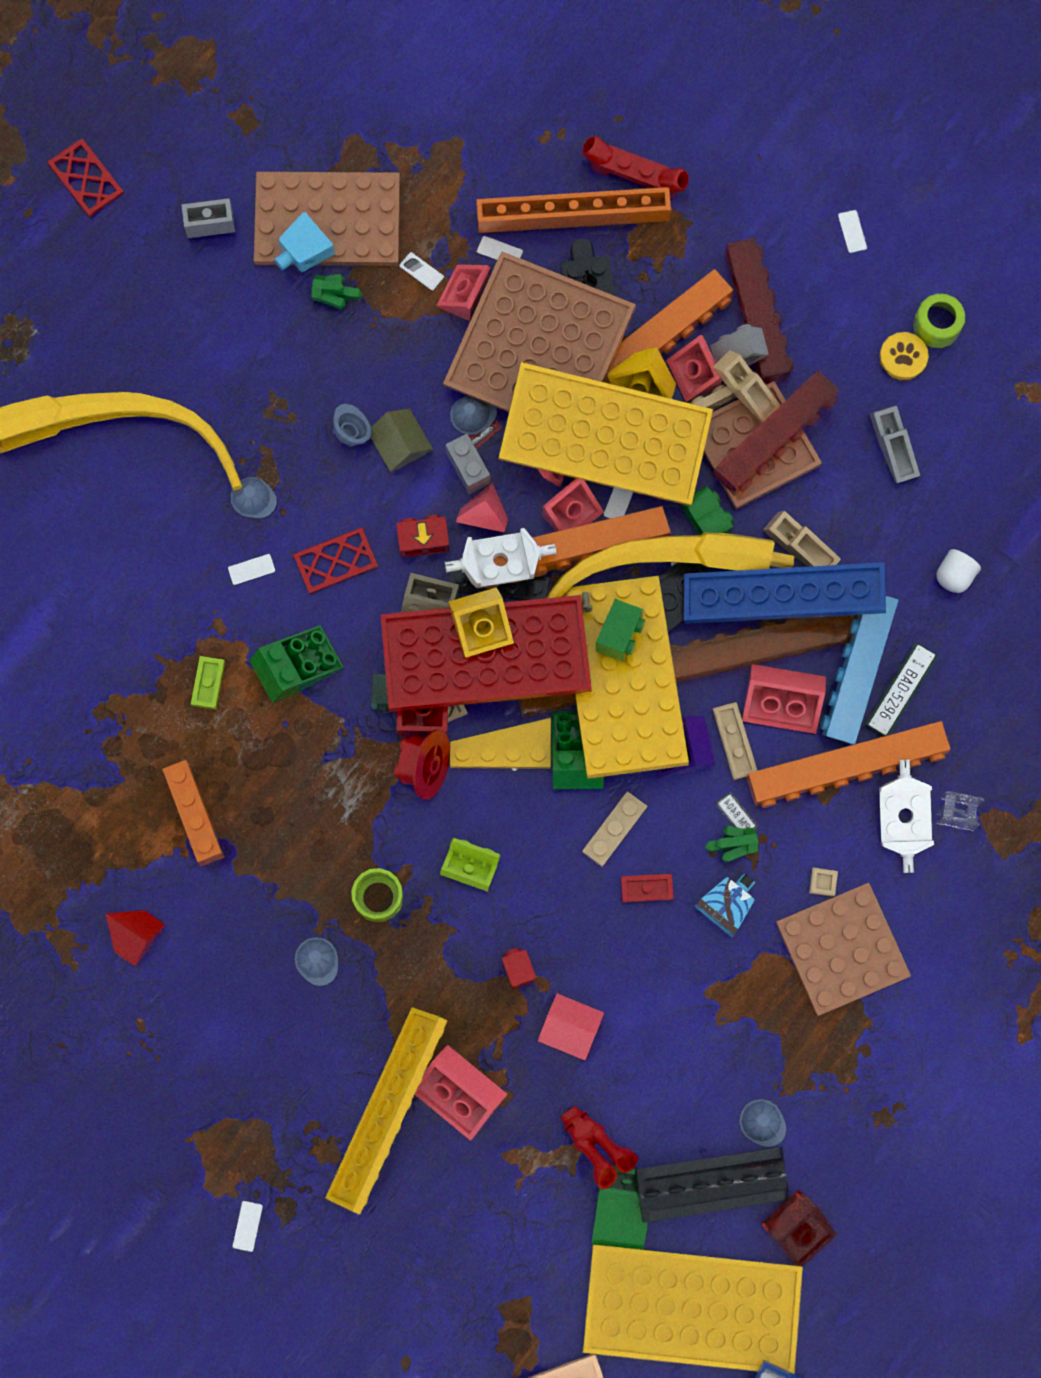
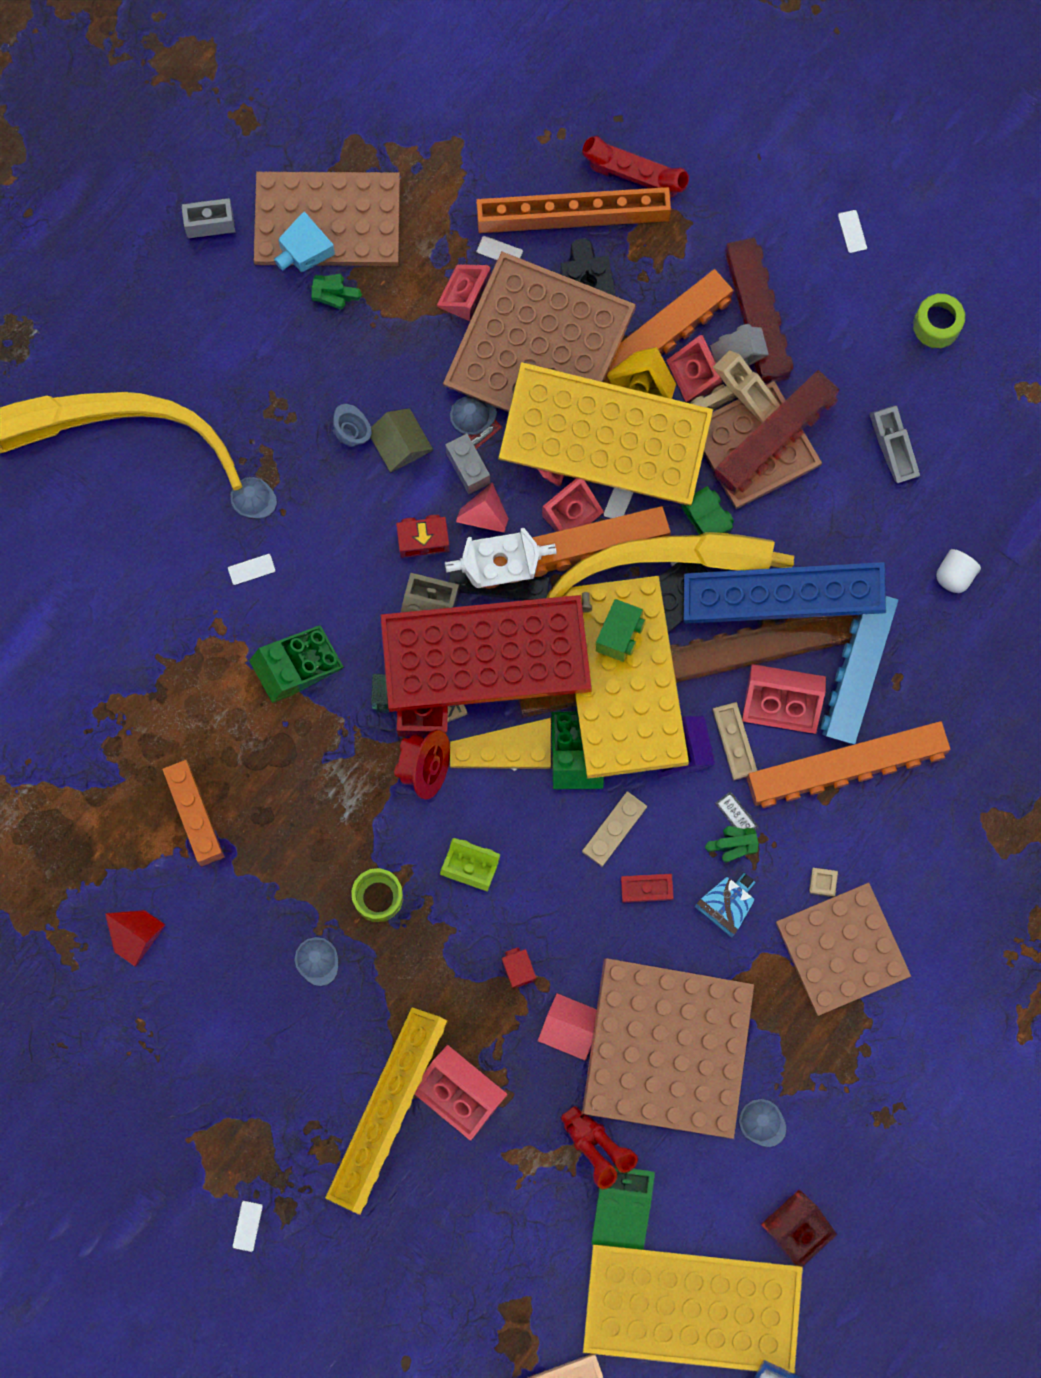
red window [47,139,124,217] -> none
lime plate [191,656,225,710] -> none
red window [293,527,378,595] -> none
white sticker [400,252,444,290] -> none
yellow slope [448,587,514,658] -> none
black plate [635,1147,790,1223] -> none
tan slope [763,511,841,567] -> none
white tile [865,643,938,737] -> none
yellow tile [879,332,929,380] -> none
white plate [879,759,934,873] -> none
clear piece [937,791,984,831] -> none
none -> nougat plate [582,958,754,1139]

